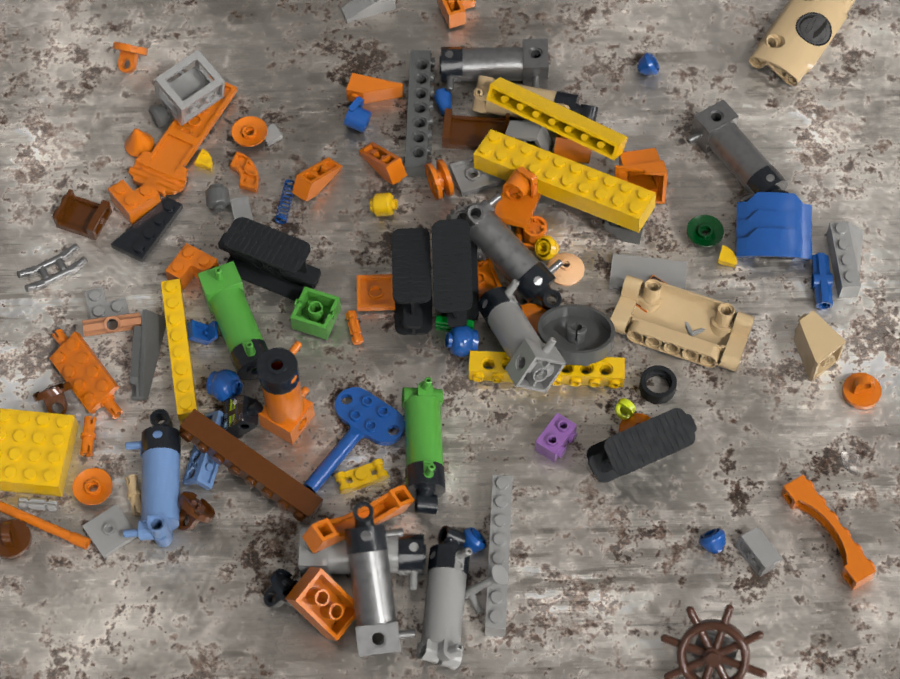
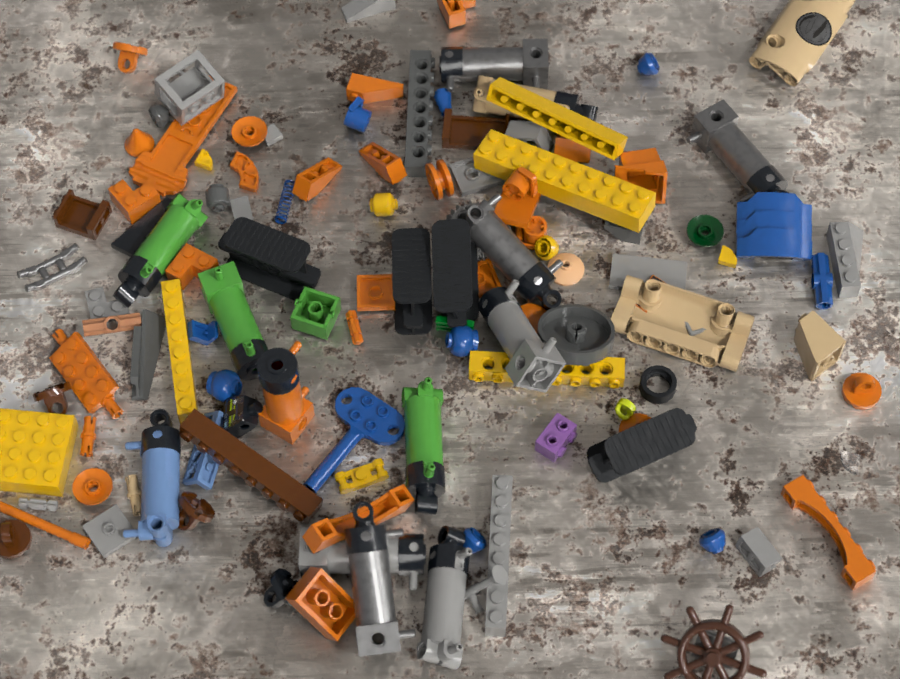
none -> bright green piece [113,193,208,308]

